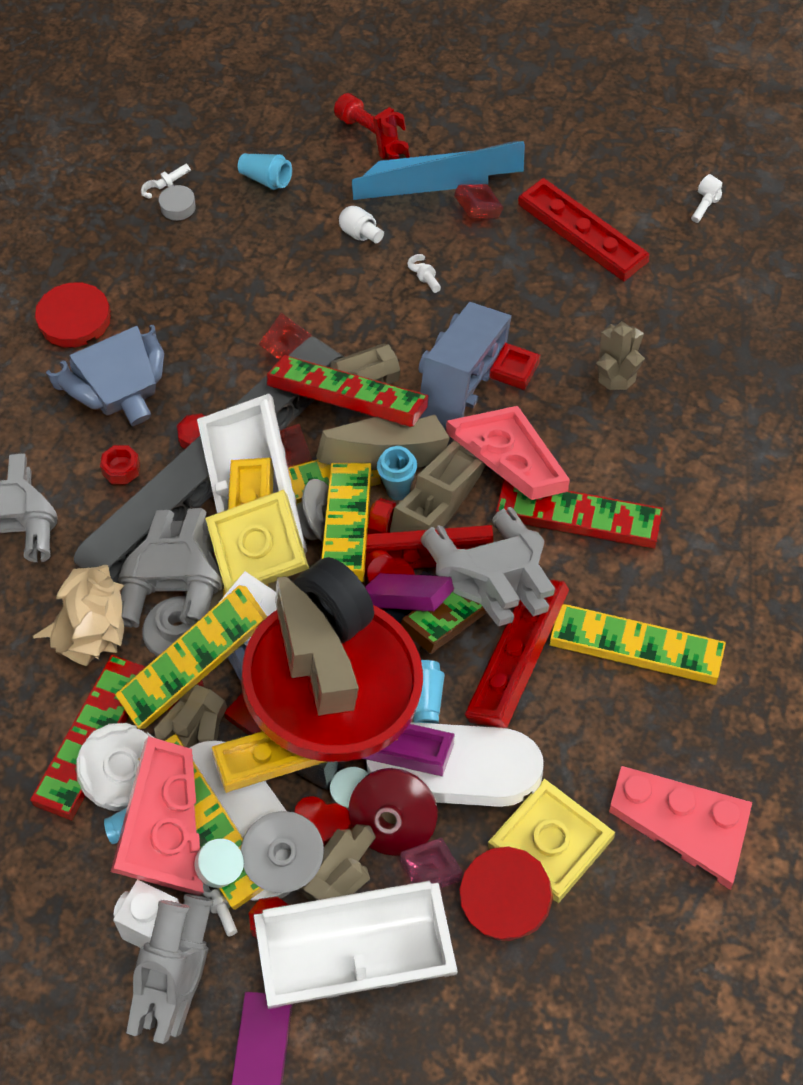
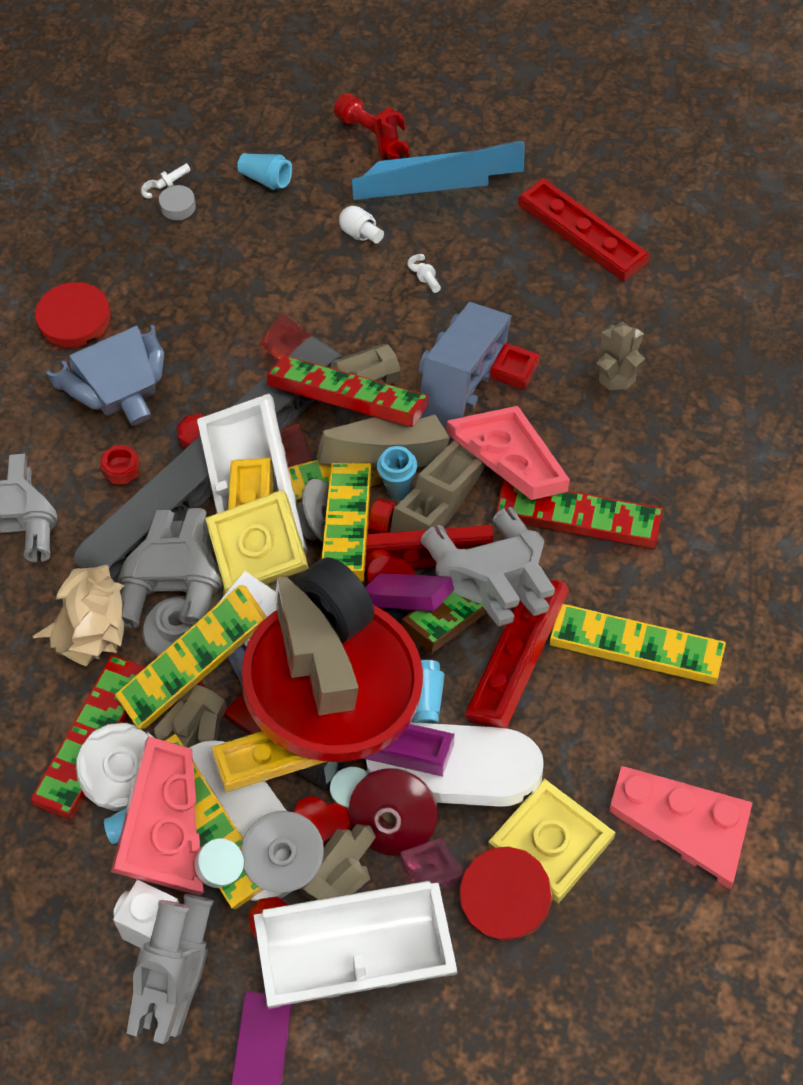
white hand [203,883,238,936] -> none
clear red tile [454,184,503,218] -> none
white hand [691,174,722,223] -> none

